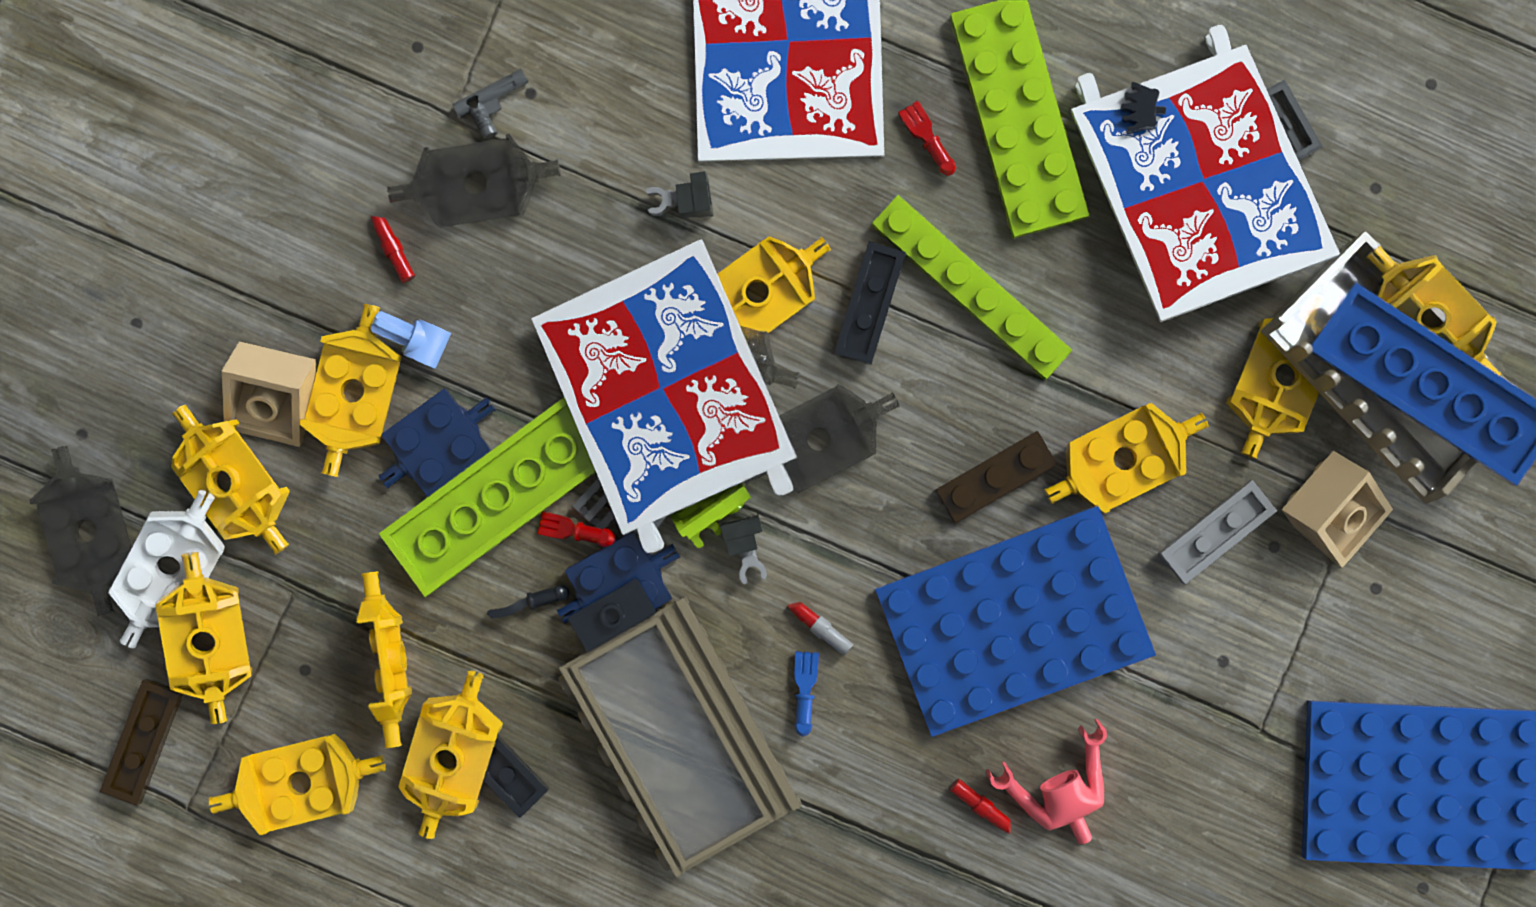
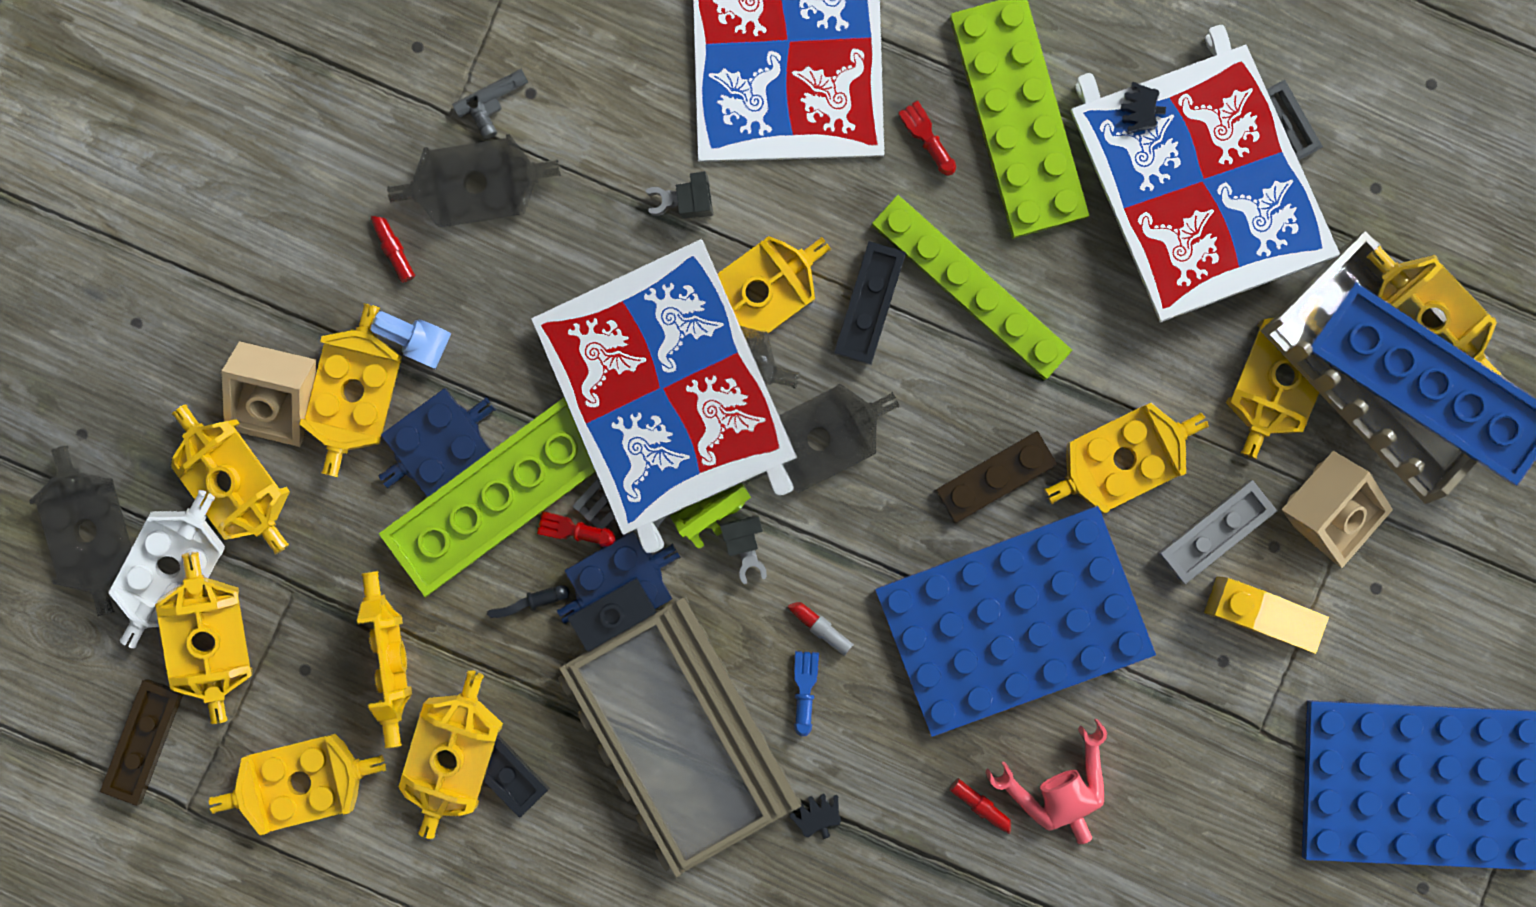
none -> black piece [790,794,841,839]
none -> yellow slope [1204,576,1329,654]

